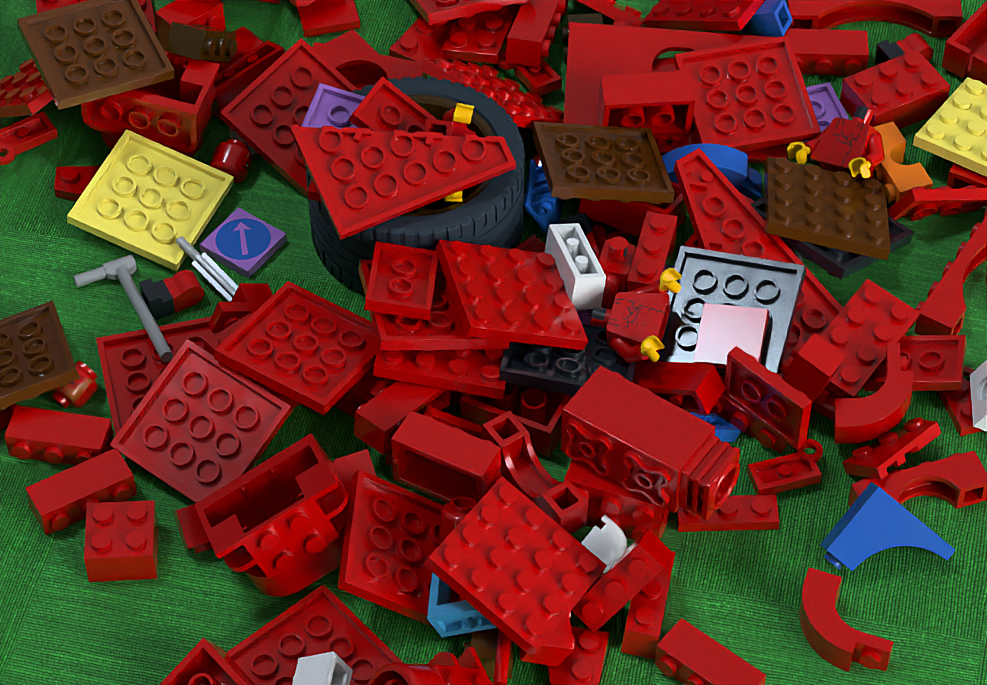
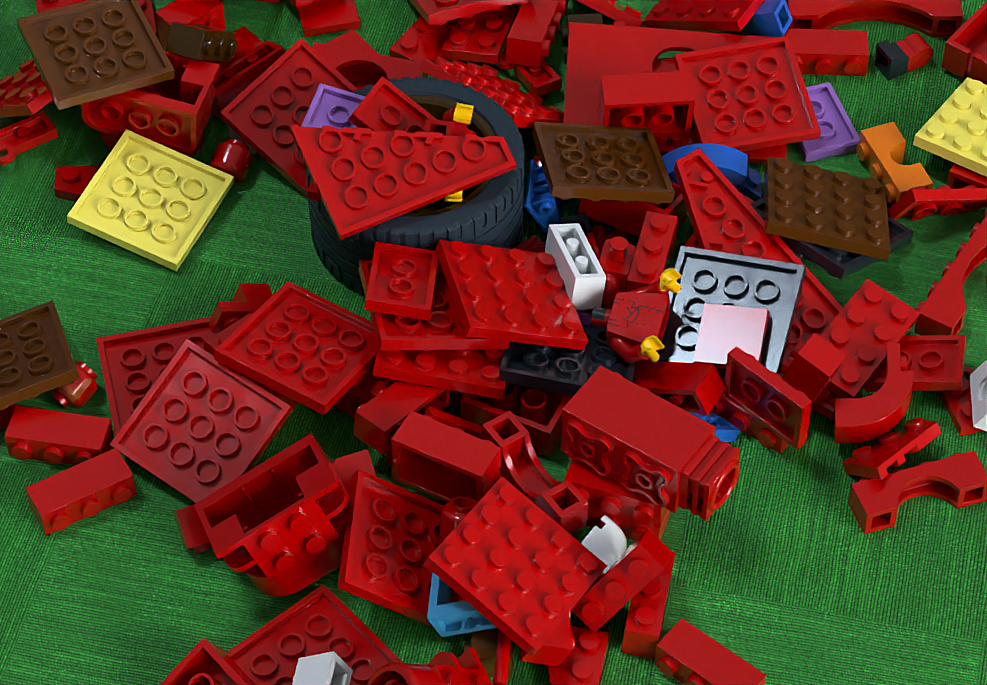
light grey bar [73,254,173,362] -> none
red brick [84,500,159,582] -> none
leg [139,270,204,321] -> none
light grey axle [176,236,238,302] -> none
tile [200,207,287,278] -> none
red plate [676,494,779,532] -> none
red hinge [747,439,823,495] -> none
red torso [787,106,885,179] -> none
red arch [799,567,894,672] -> none
blue arch [820,482,956,571] -> none
red brick [840,49,950,130] -> none

